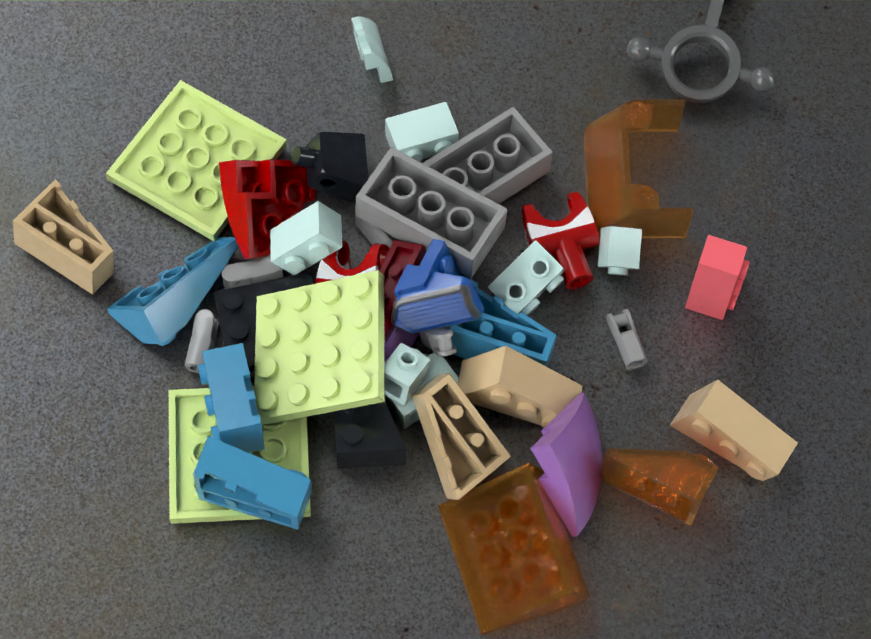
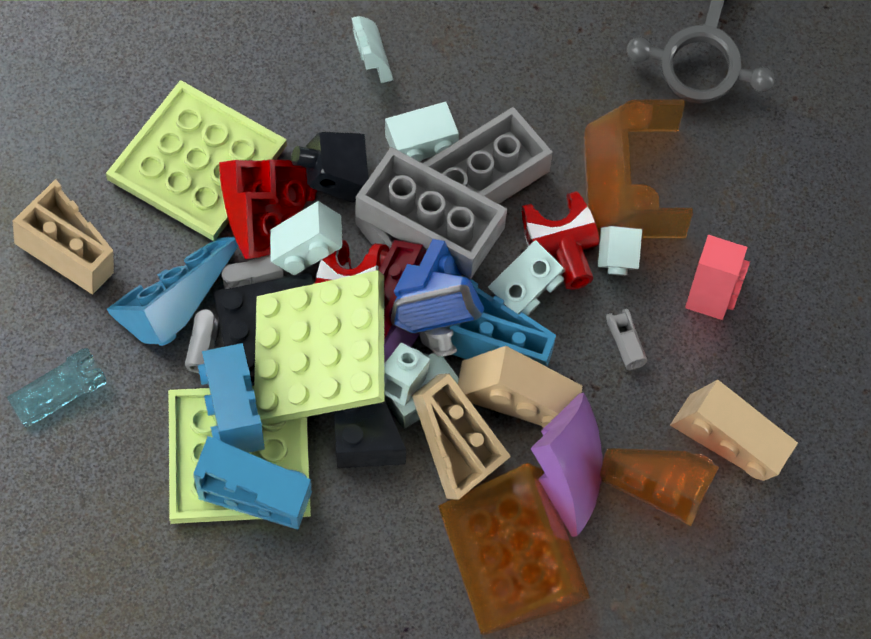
none -> clear light blue plate [6,348,107,429]

